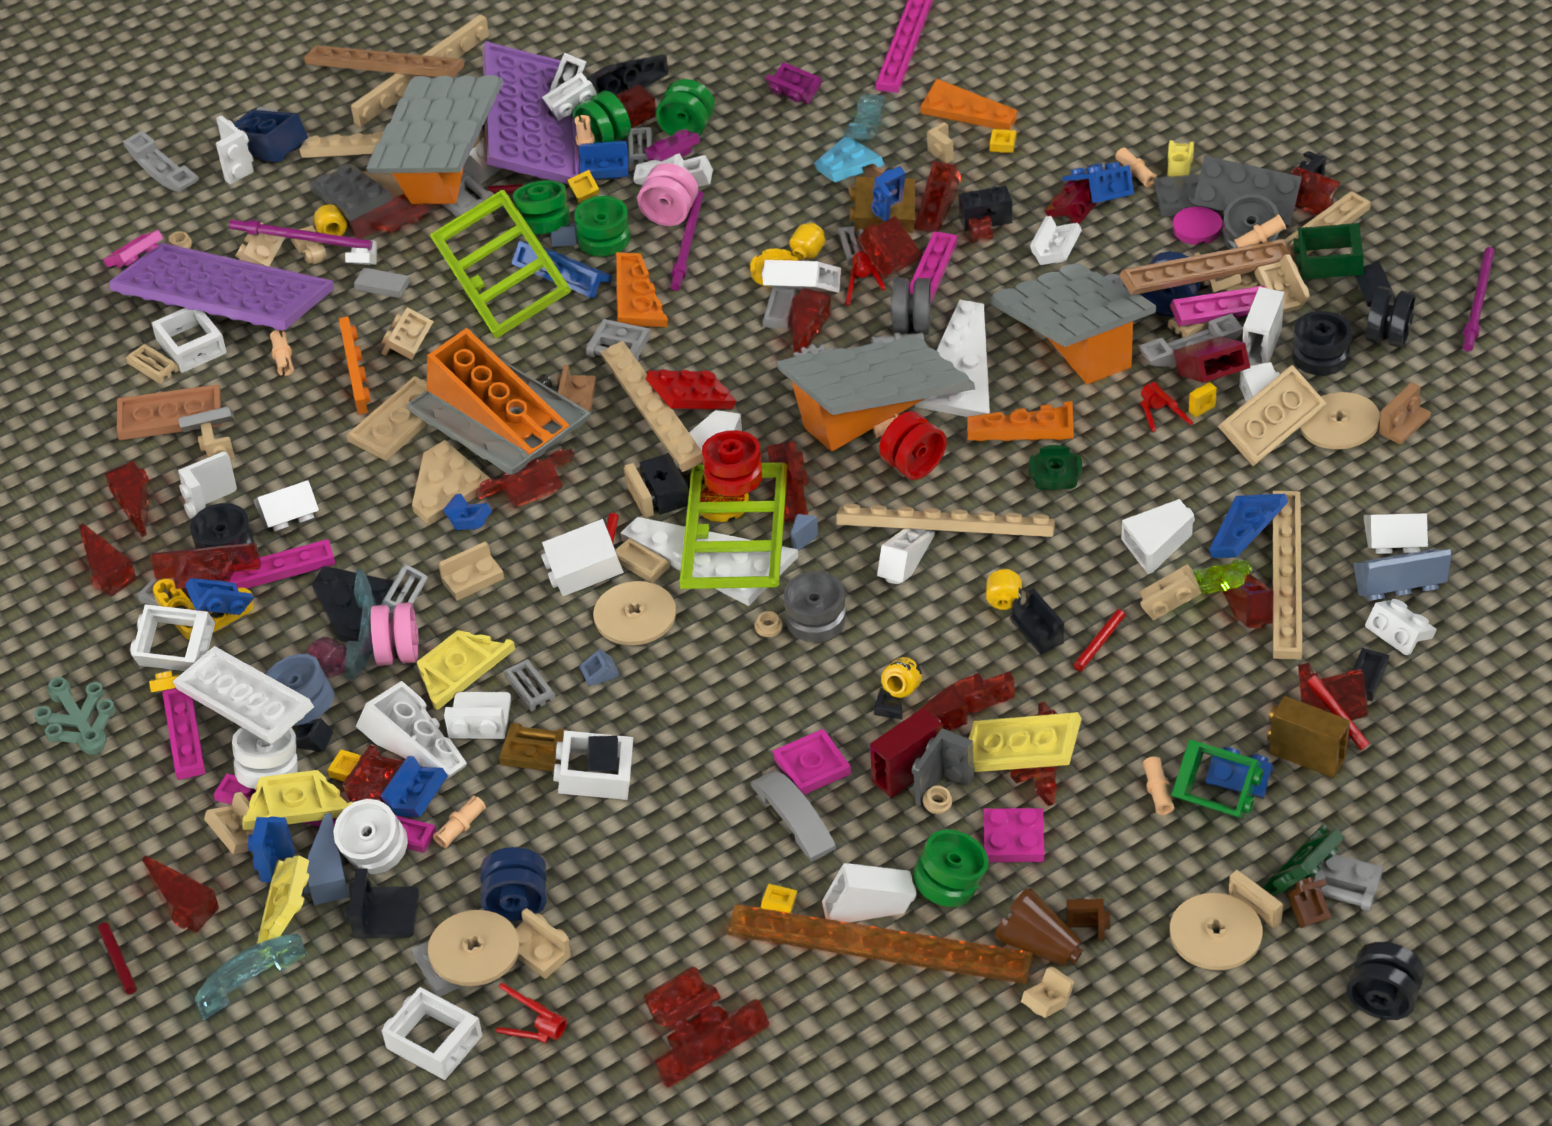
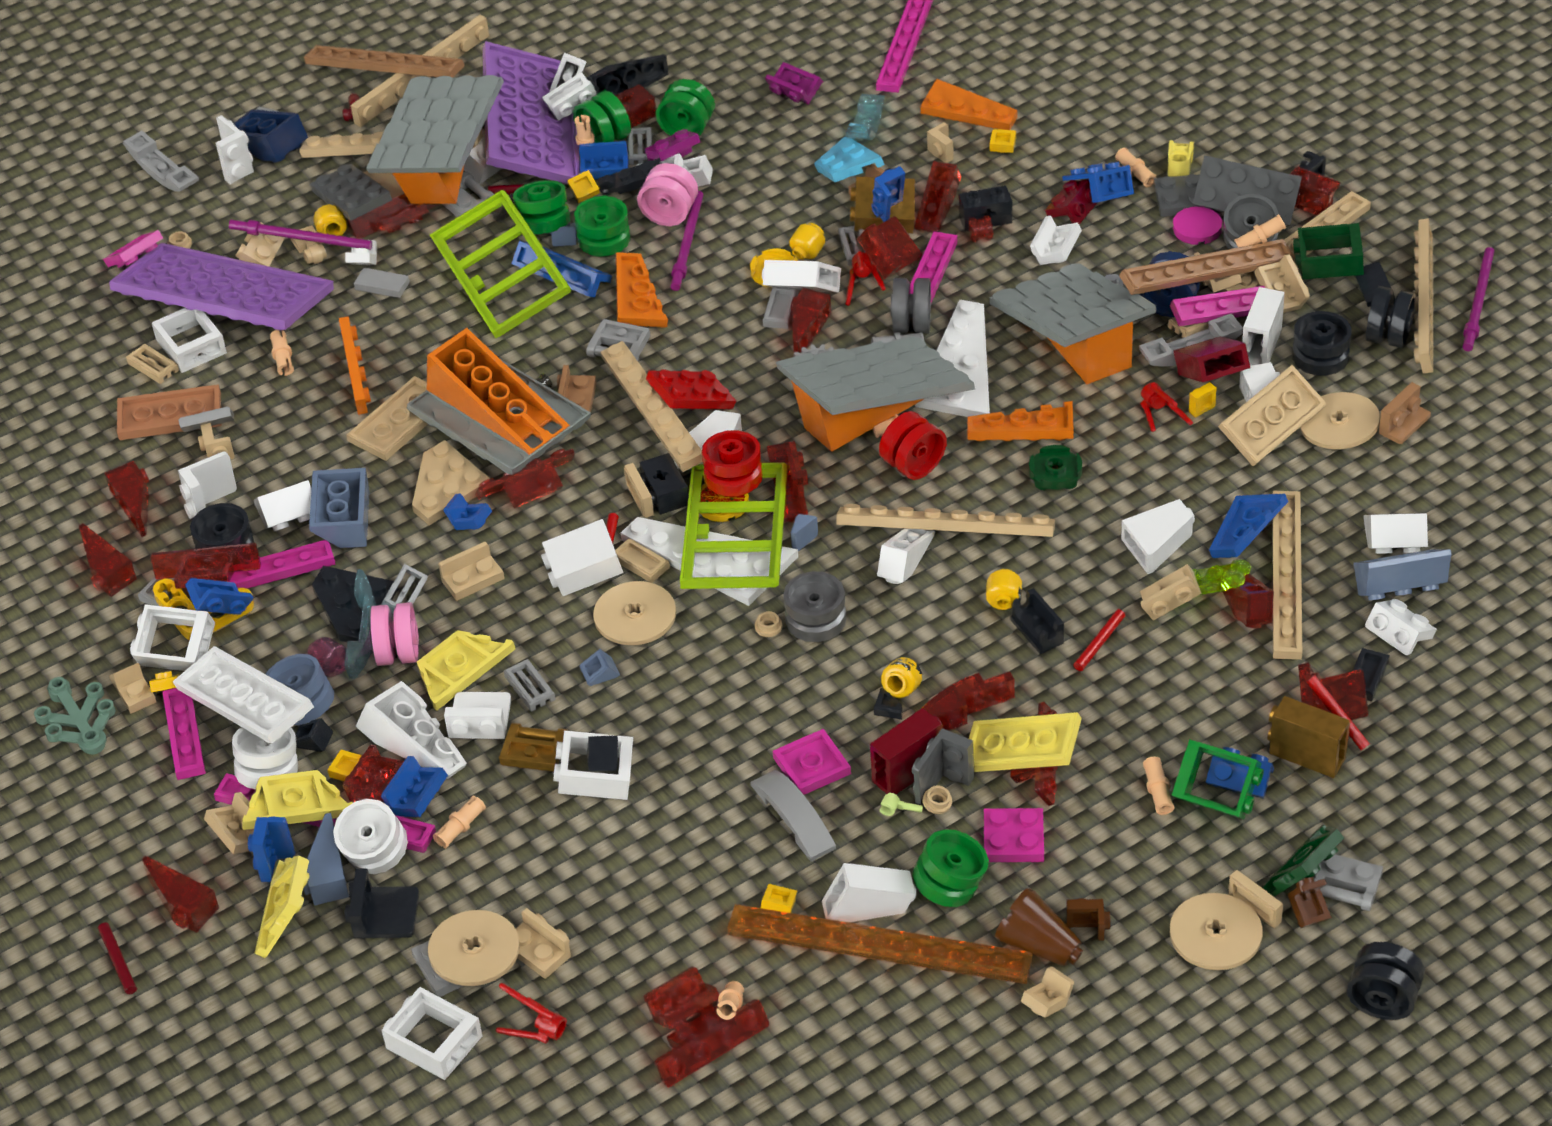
clear light blue slope [195,934,306,1020] -> none
tan bracket [381,307,434,360] -> none
dark blue wheel [480,847,547,921] -> none
none -> tan slope [109,663,156,714]
none -> sand blue slope [309,468,369,548]
none -> dark red arm [342,94,360,121]
none -> black hinge [597,158,663,196]
none -> light nougat pin [717,981,744,1020]
none -> yellowish green hand [880,793,923,816]
none -> tan plate [1414,218,1433,374]

